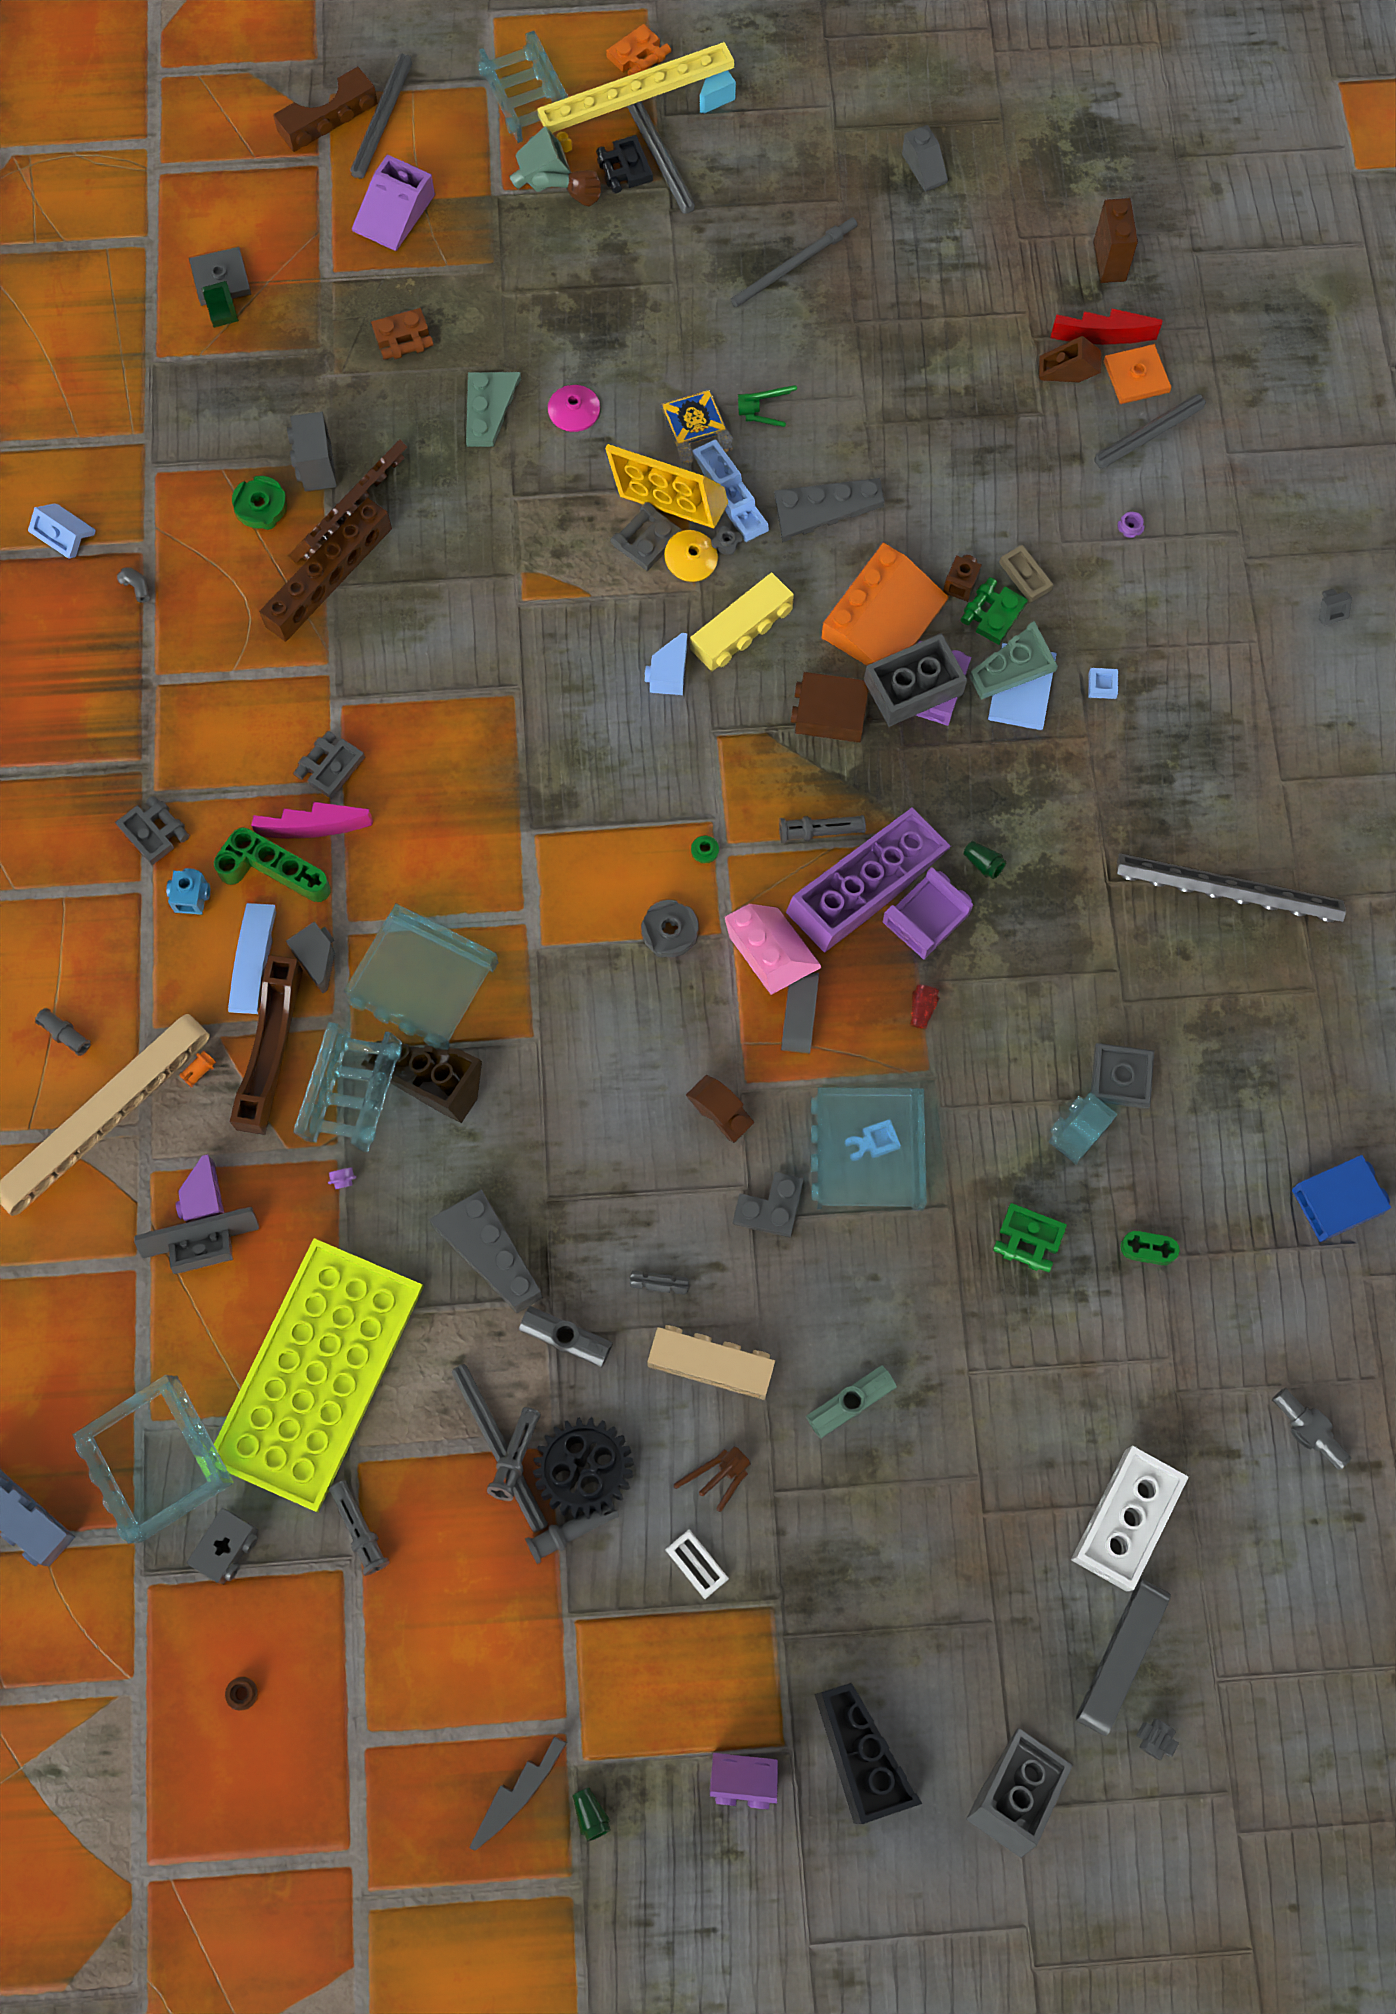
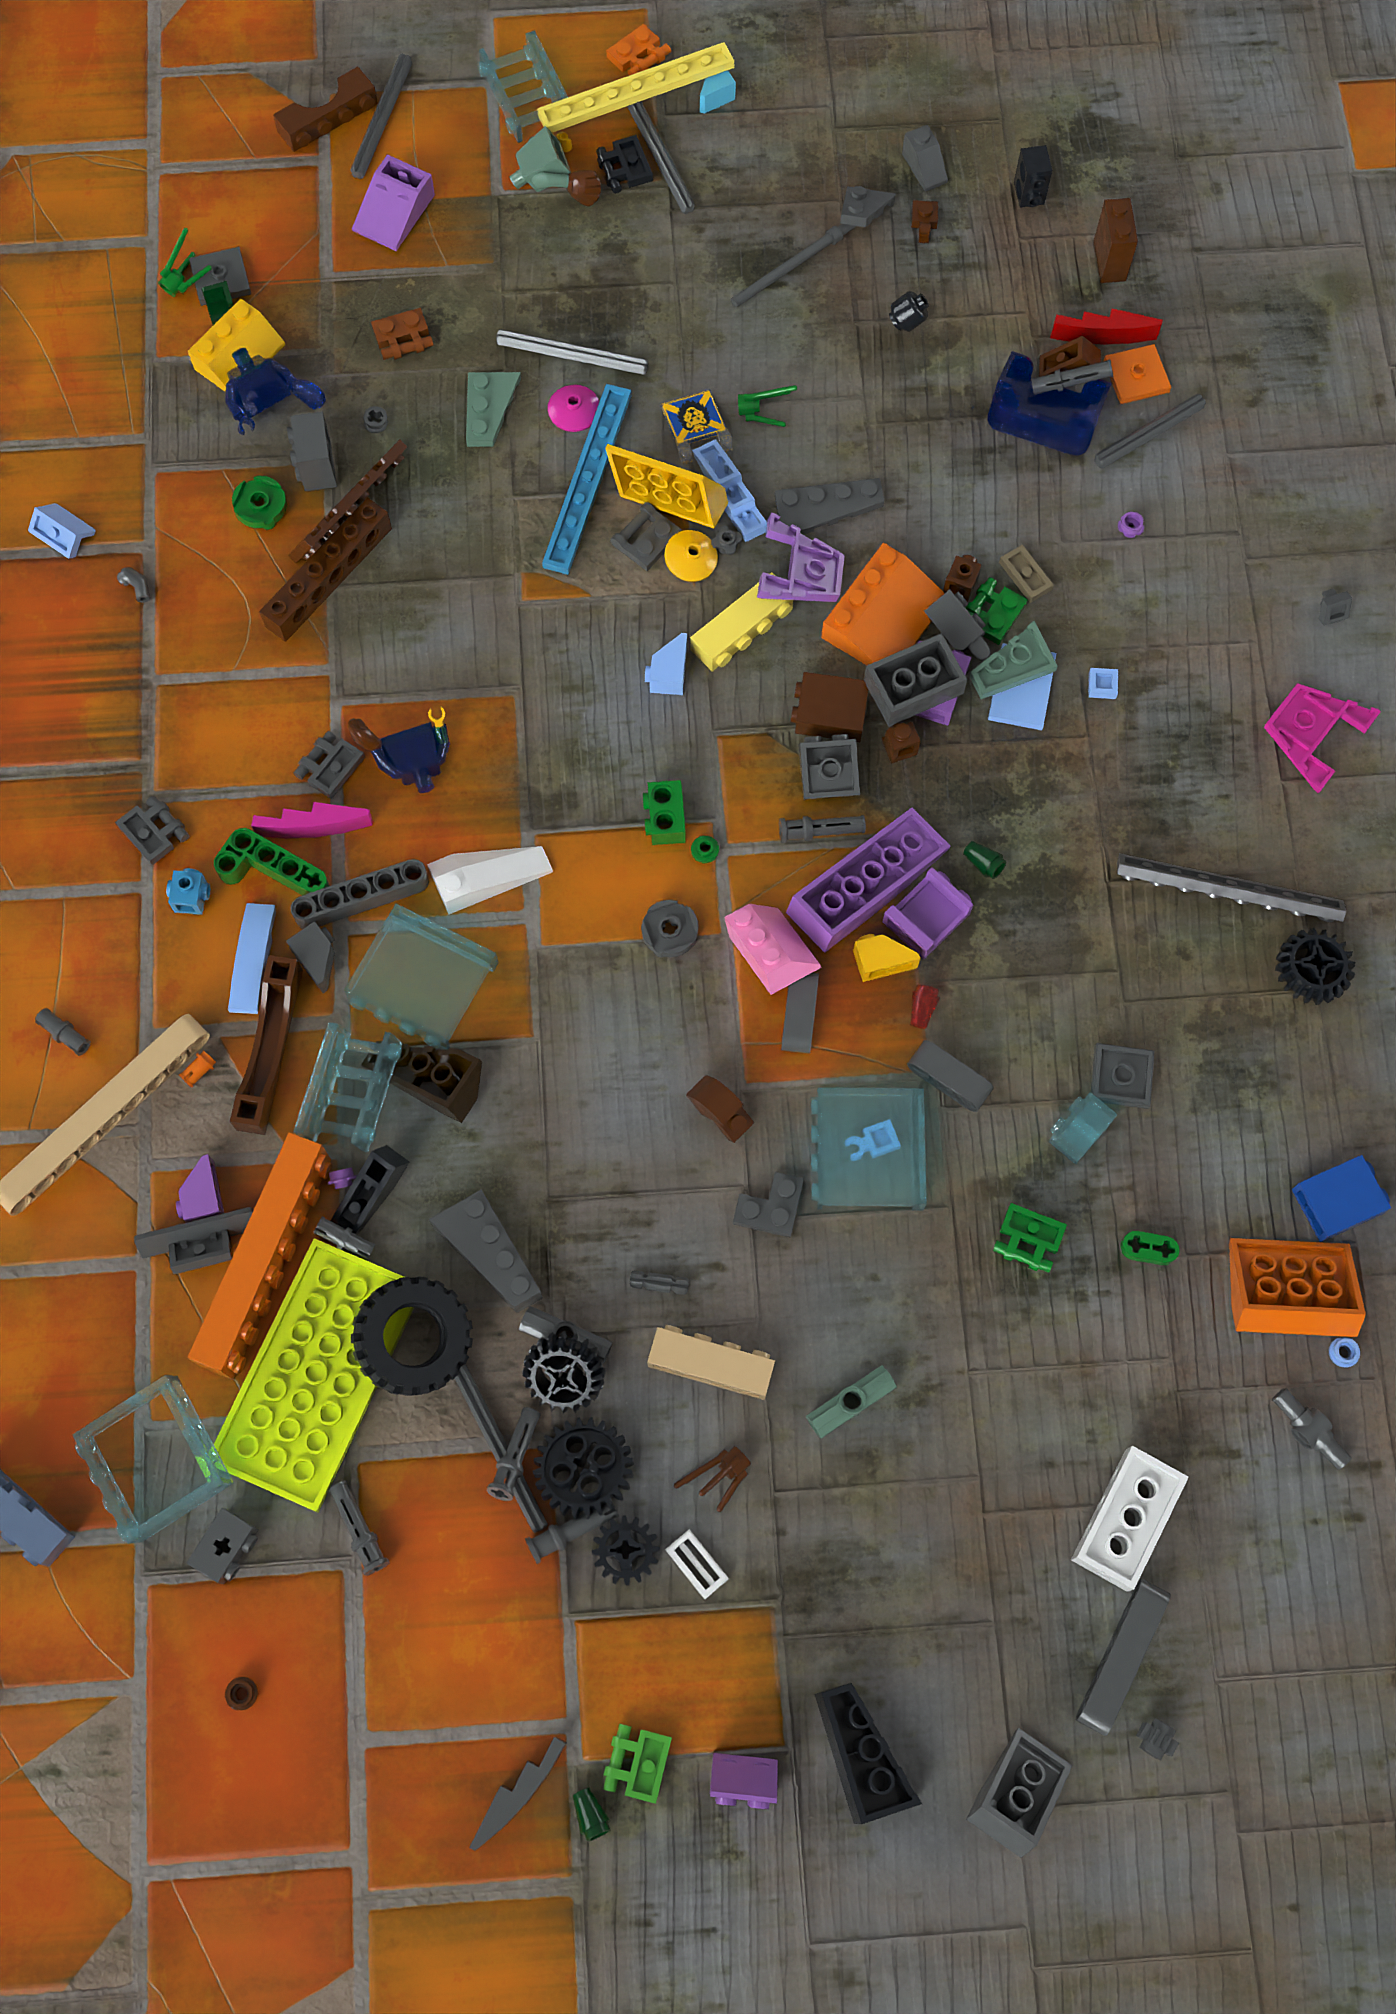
none -> green plant [158,227,212,297]
none -> orange brick [187,1132,332,1380]
none -> yellow slope [188,299,285,397]
none -> clear blue torso [225,348,326,435]
none -> dark grey beam [290,859,429,929]
none -> dark grey pin [313,1216,376,1261]
none -> black slope [330,1145,410,1235]
none -> clear blue torso [348,706,450,793]
none -> black tyre [351,1276,473,1396]
none -> dark grey bush [363,406,388,433]
none -> white wedge [427,846,553,915]
none -> axle [496,329,649,375]
none -> black gear [522,1331,606,1414]
none -> dark azure plate [542,384,632,575]
none -> black gear [592,1515,660,1586]
none -> bright green plate [603,1723,672,1804]
none -> green brick [643,780,686,845]
none -> medium lavender wing [757,512,845,602]
none -> dark grey plate [798,734,860,800]
none -> dark grey wing [840,186,896,227]
none -> yellow slope [853,934,920,982]
none -> reddish brown brick [881,722,920,764]
none -> black head [889,291,929,332]
none -> dark grey beam [907,1040,994,1112]
none -> reddish brown plate [911,200,938,243]
none -> dark grey hinge [924,590,992,662]
none -> clear blue windscreen [987,351,1112,455]
none -> black brick [1014,145,1053,208]
none -> dark grey pin [1031,360,1113,395]
none -> orange slope [1229,1238,1366,1337]
none -> dark pink wing [1264,683,1381,793]
none -> black gear [1275,927,1356,1005]
none -> light blue plate [1329,1337,1360,1368]

